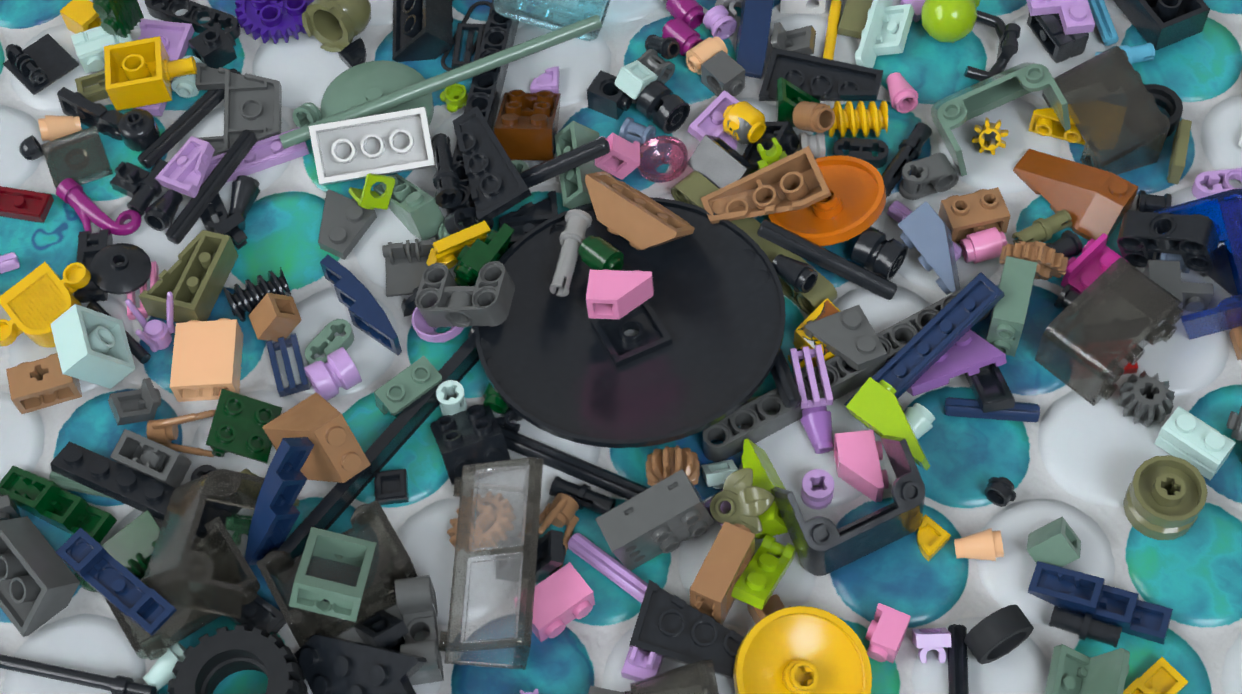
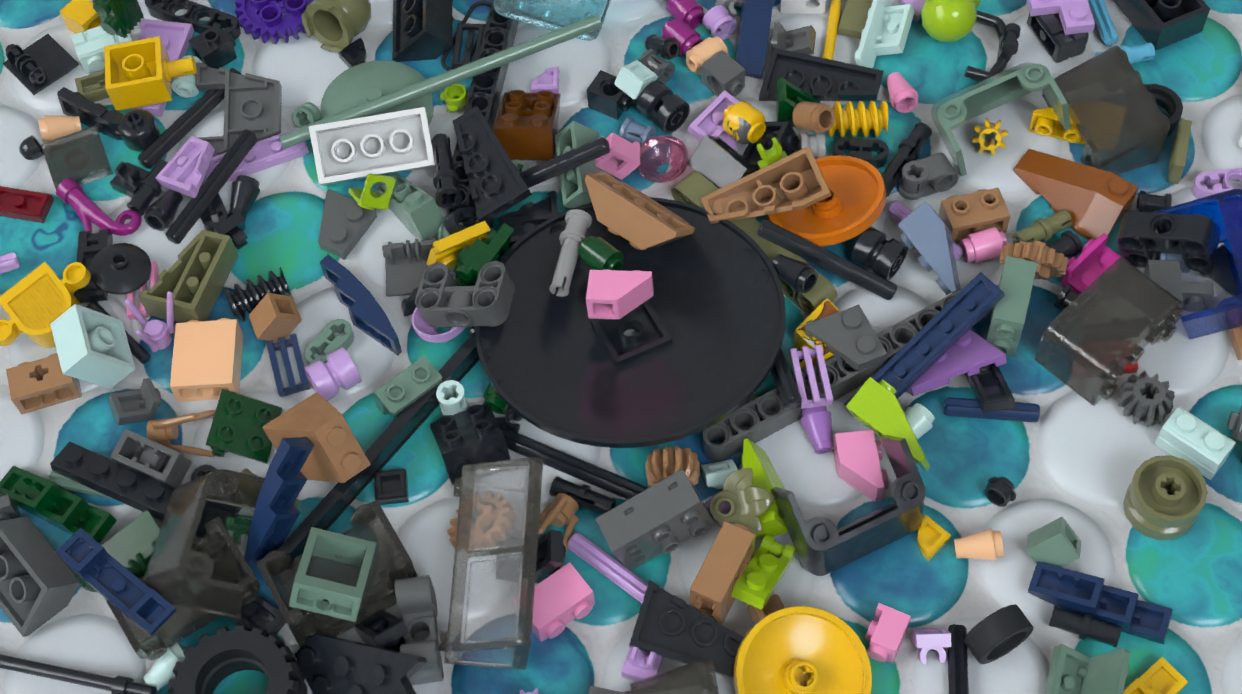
lavender wheel [801,469,834,510] -> none

